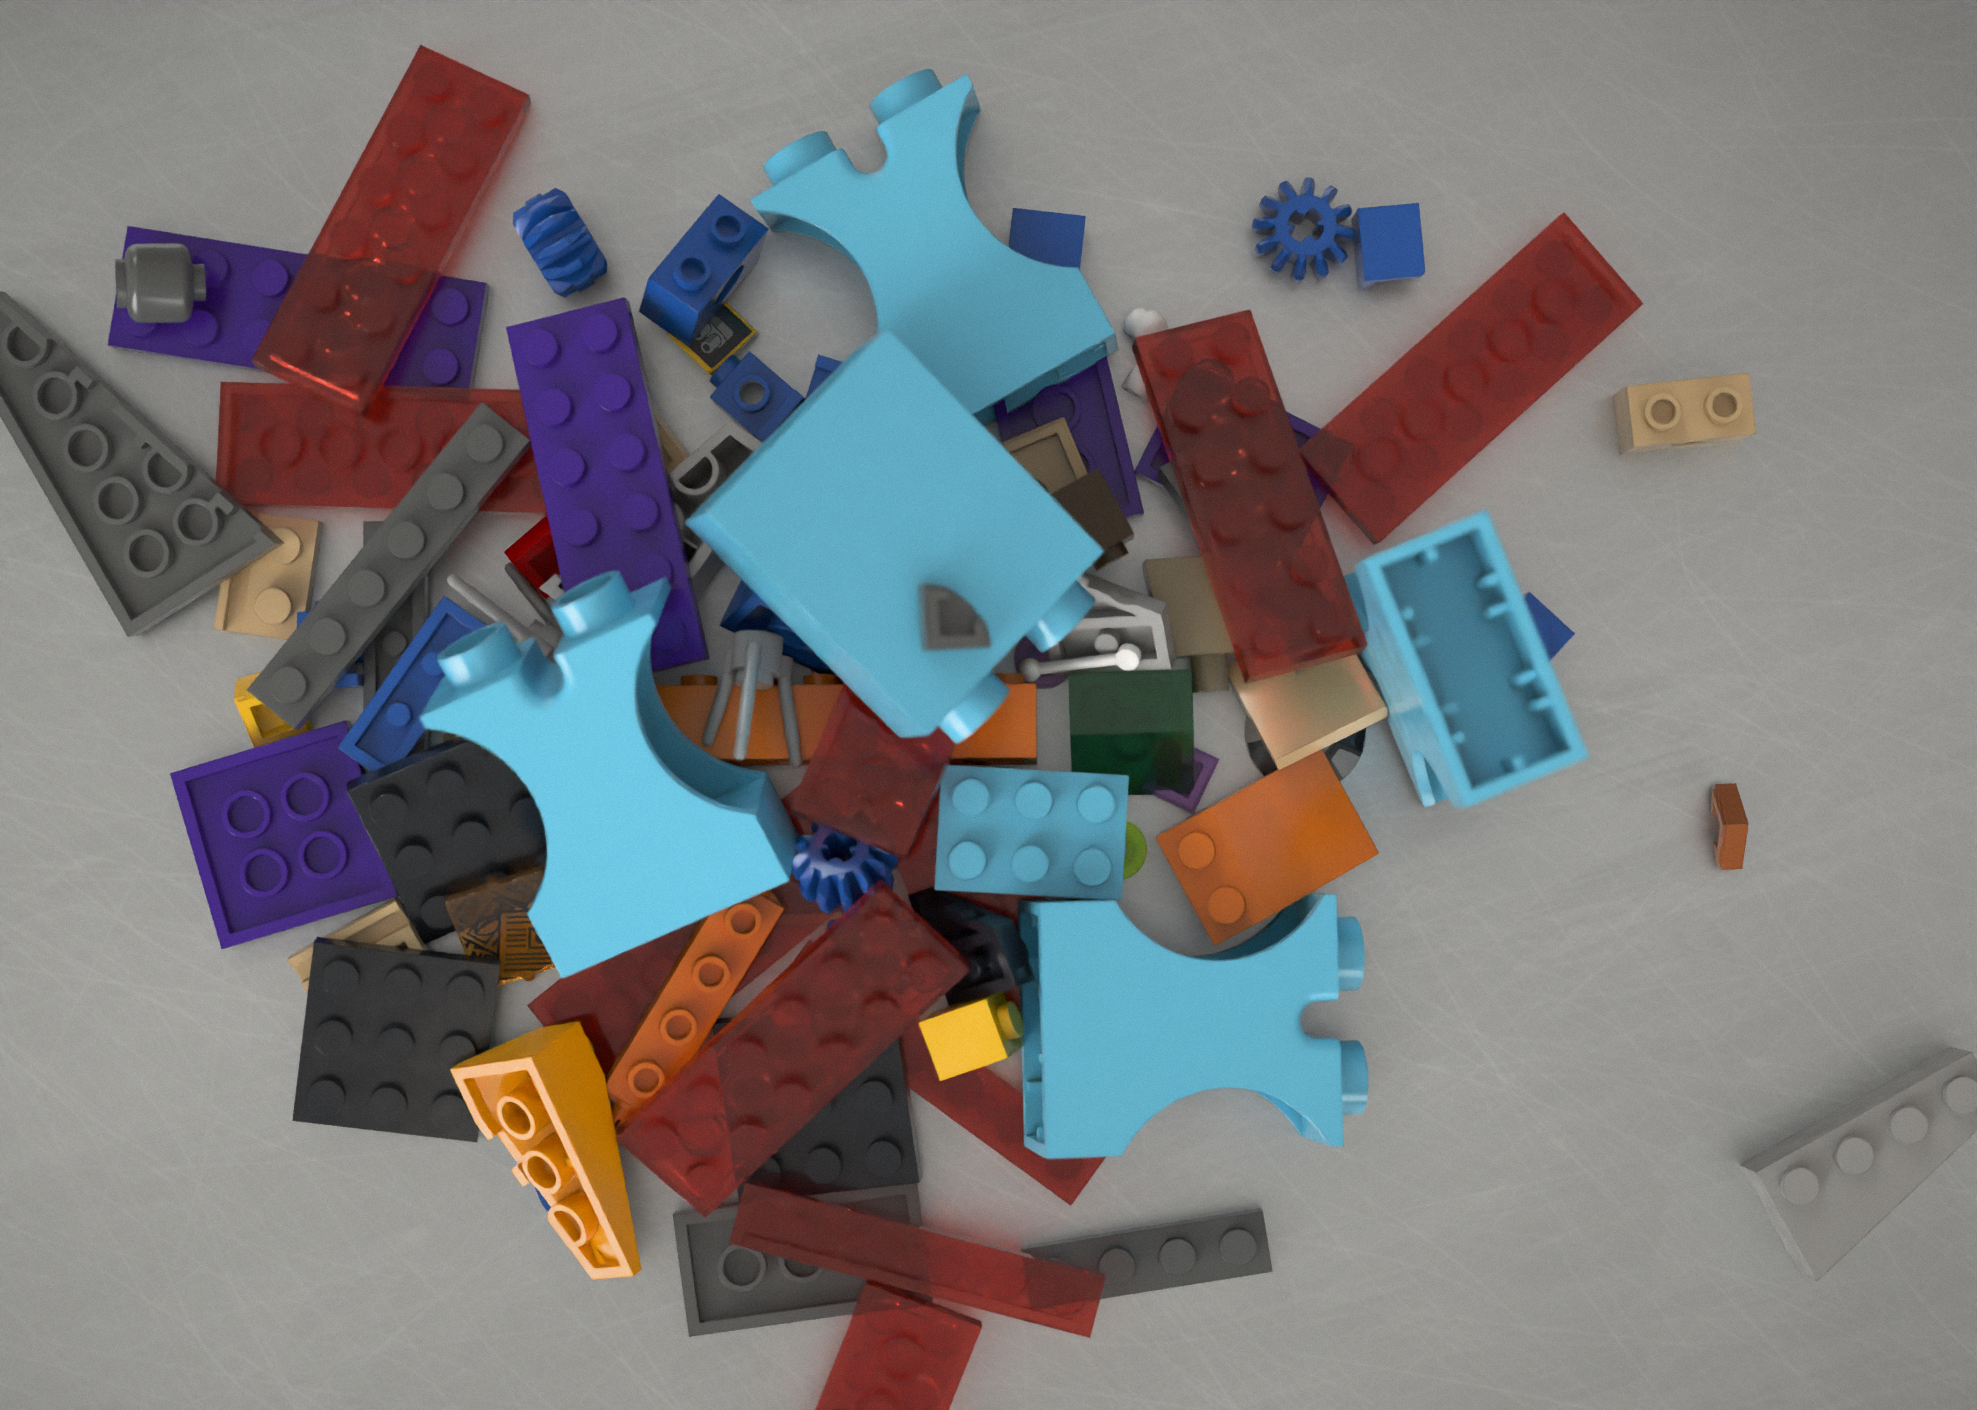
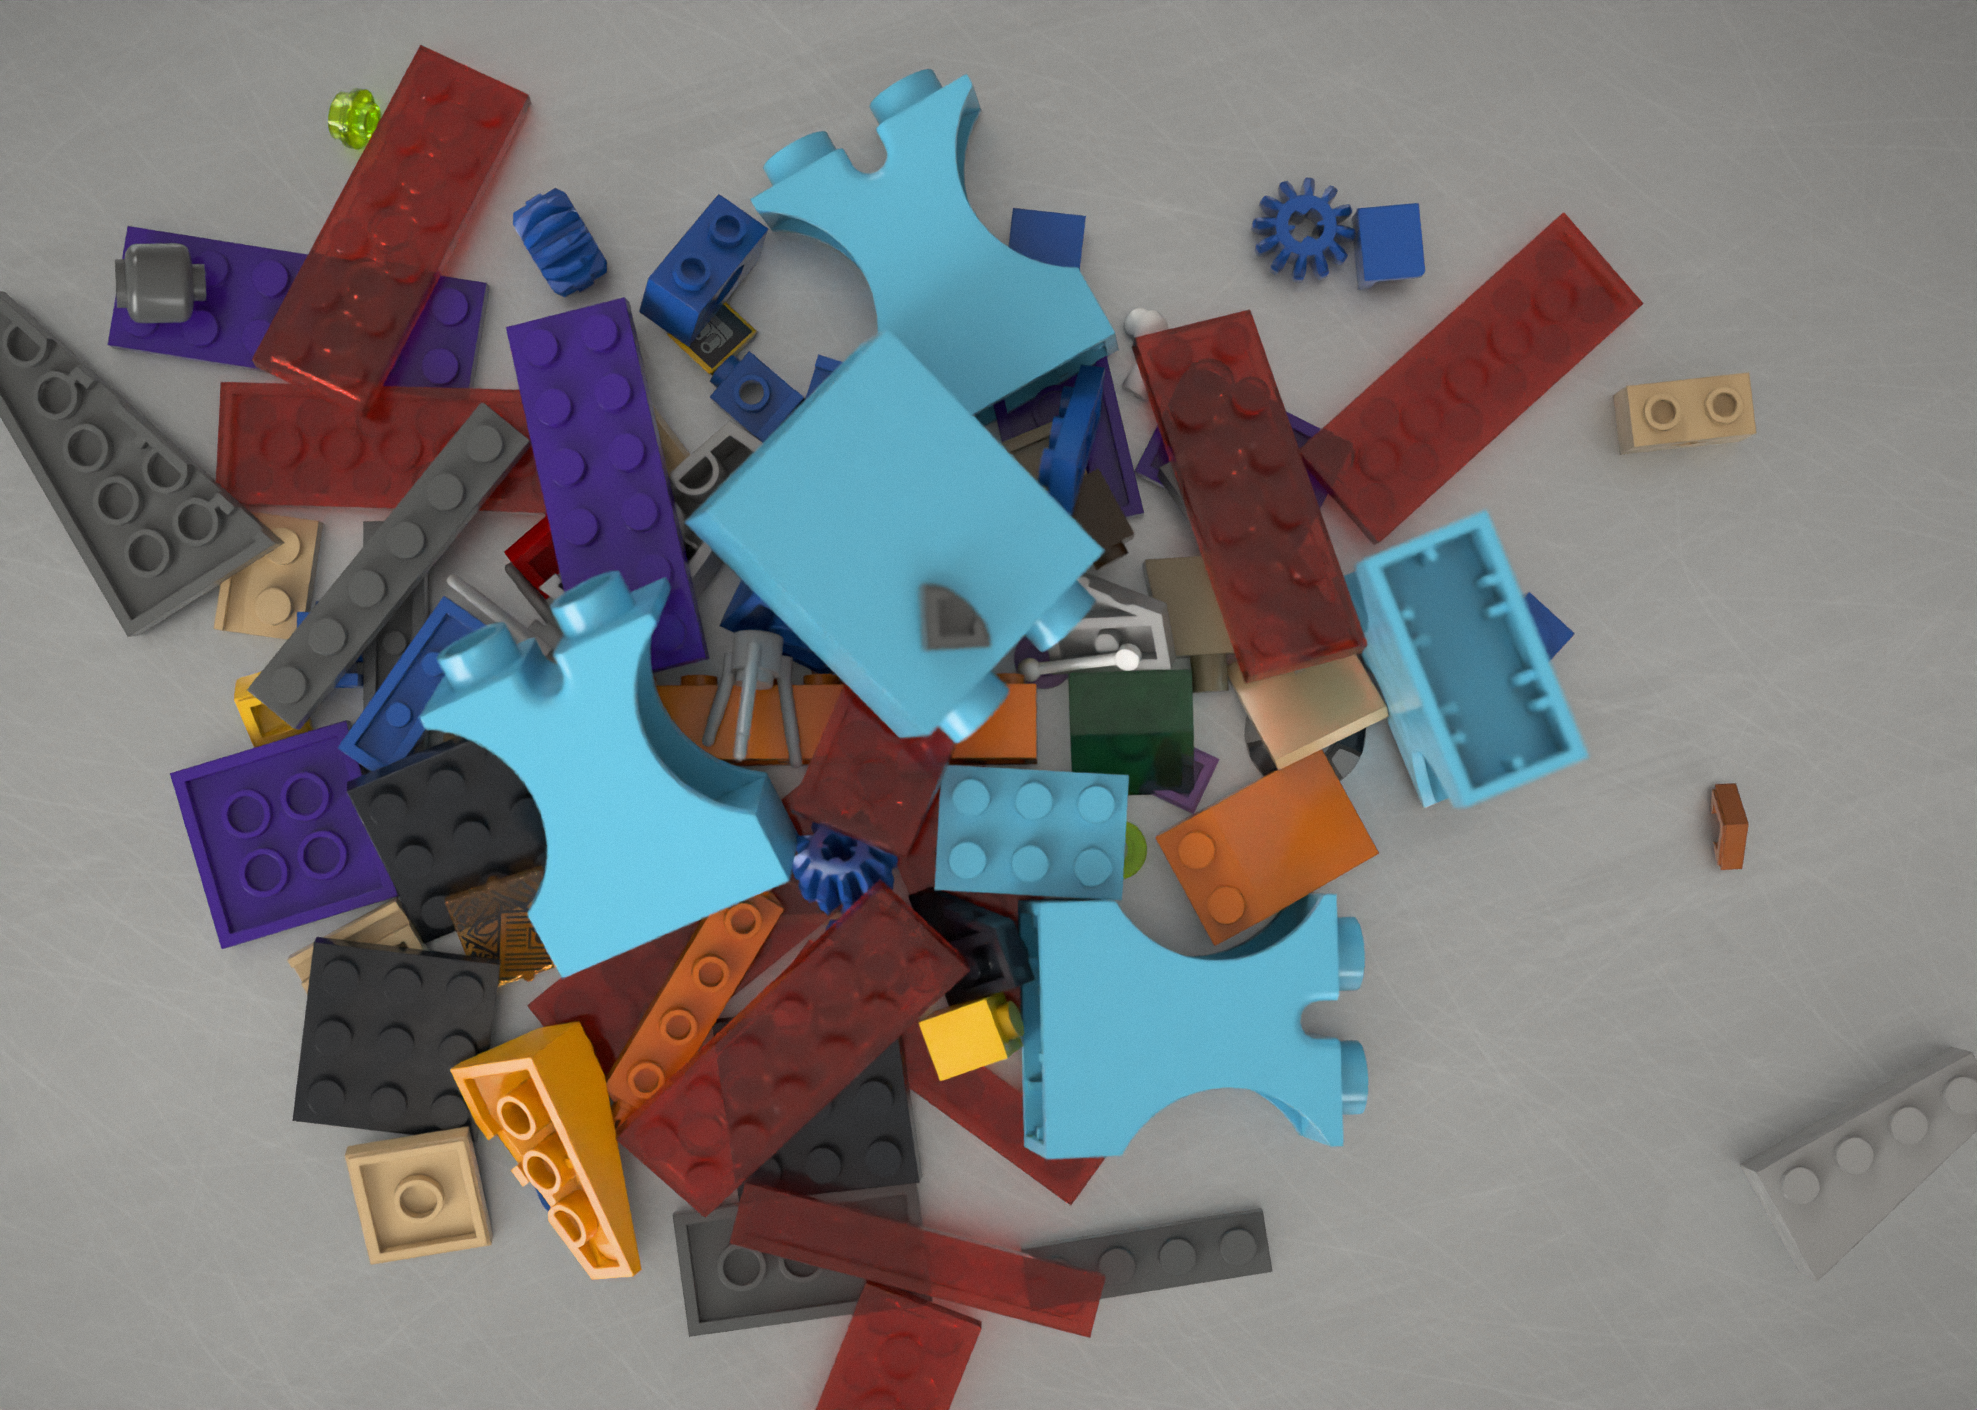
none -> clear neon green plate [328,88,381,150]
none -> tan tile [345,1126,493,1265]
none -> blue plate [1038,364,1105,516]

